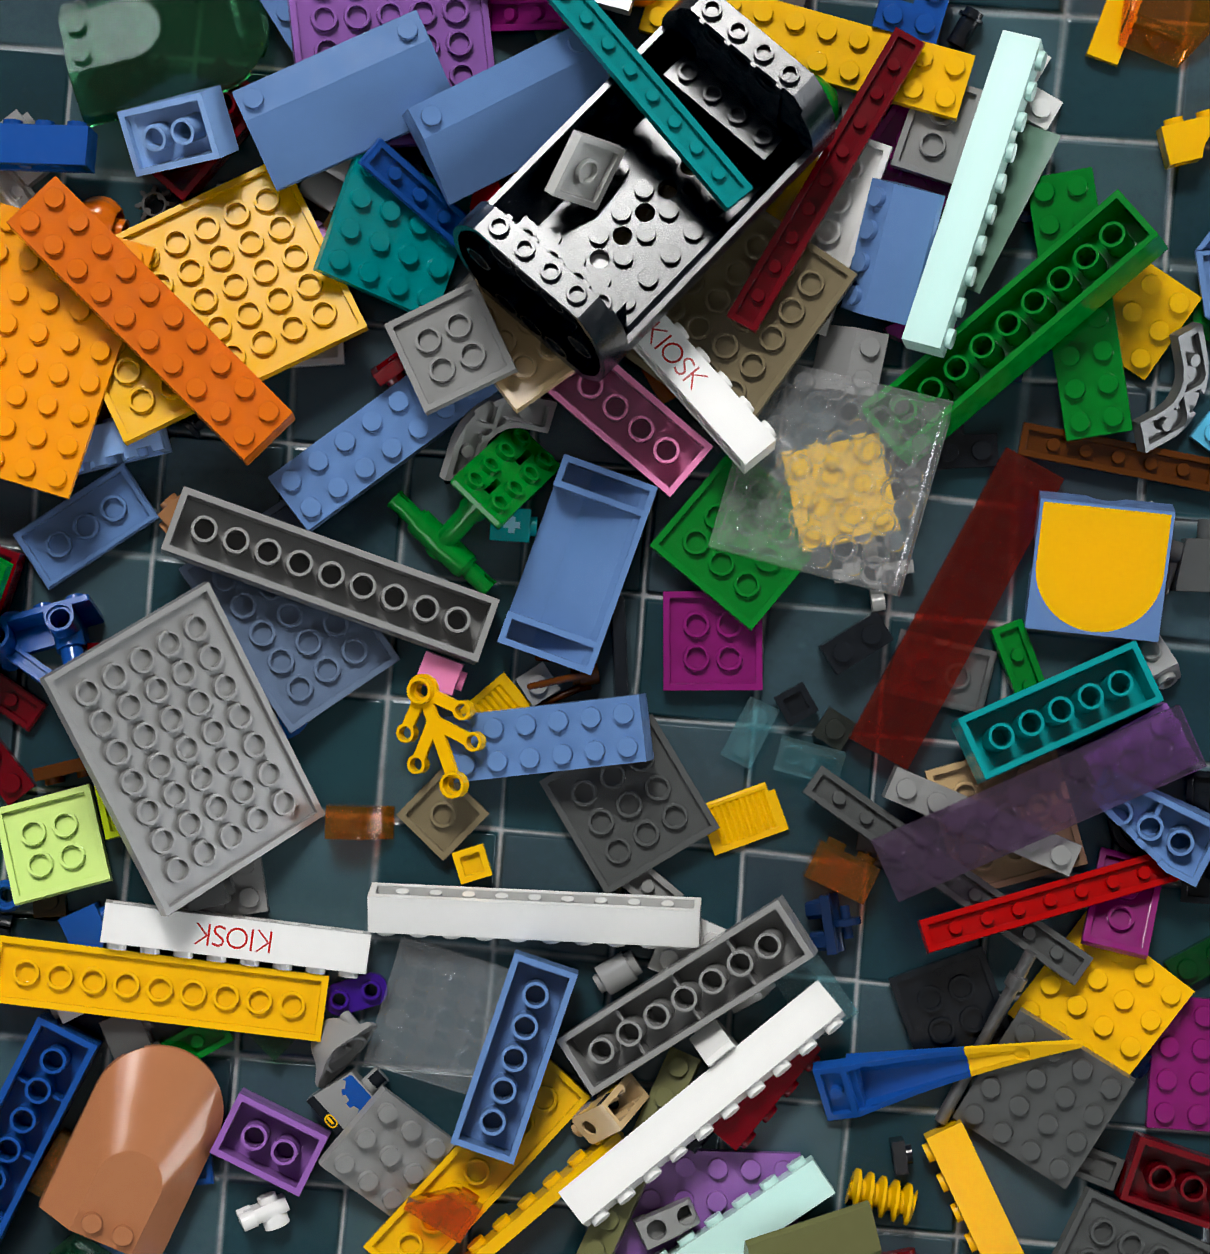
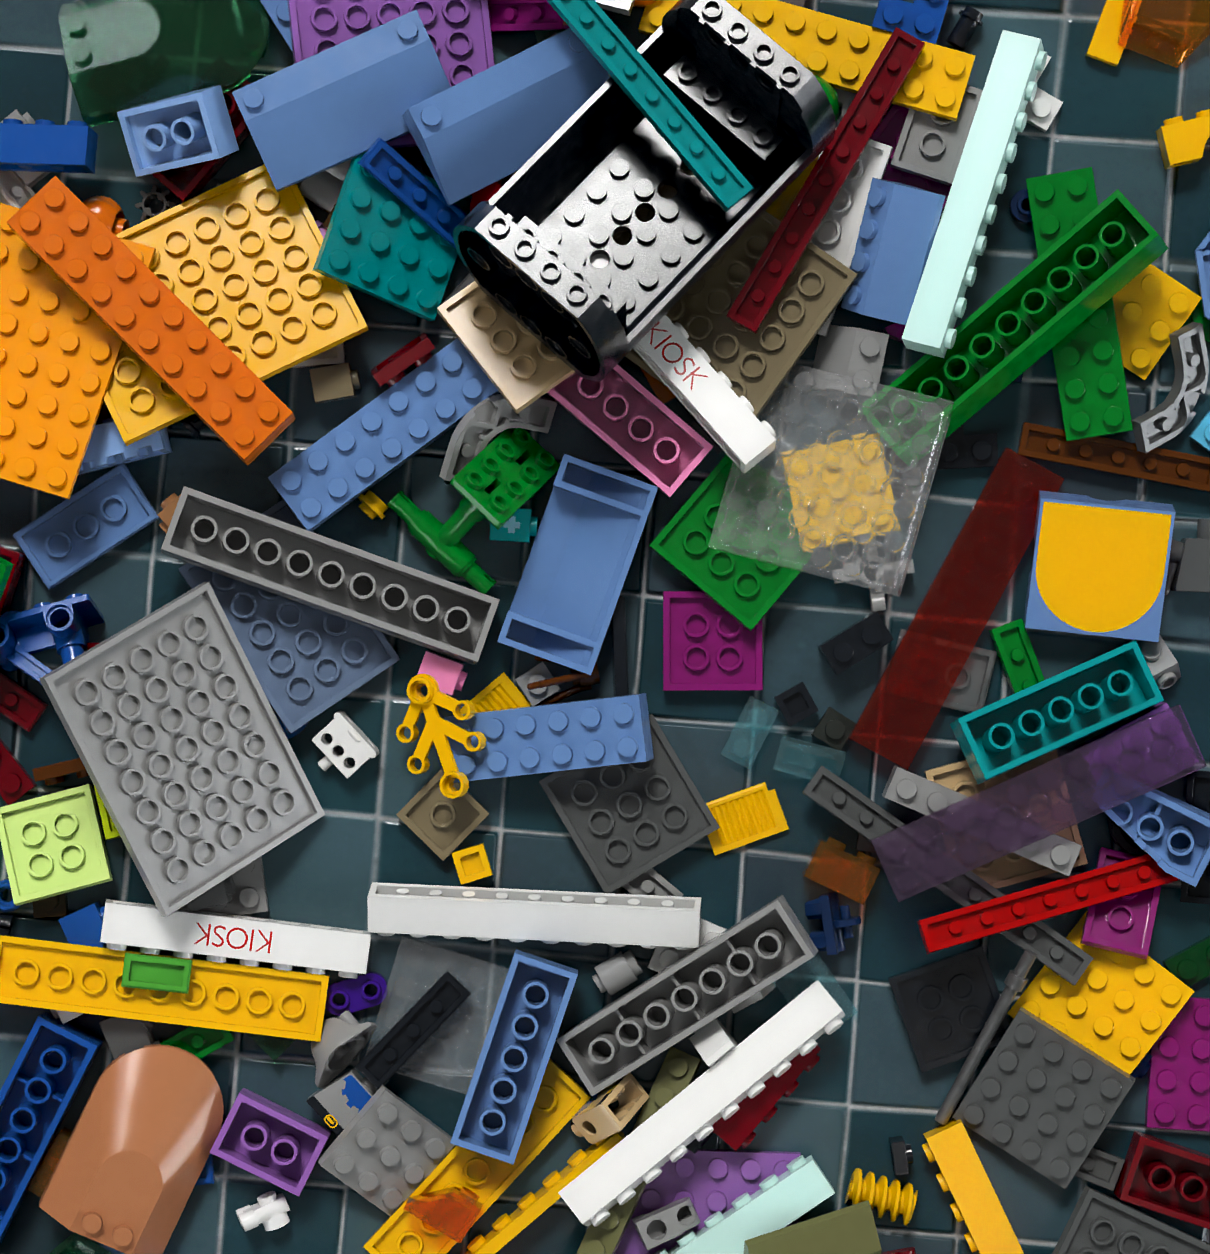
clear orange slope [325,803,395,840] -> none
light grey plate [384,280,518,416] -> none
white plate [544,129,626,210] -> none
blue plate [812,1039,1083,1121] -> none
sand green piece [967,124,1061,294] -> none
none -> bright green tile [121,953,192,994]
none -> dark tan brick [309,363,361,404]
none -> white piece [312,710,380,778]
none -> black tile [355,970,471,1089]
none -> yellow plate [358,490,388,520]

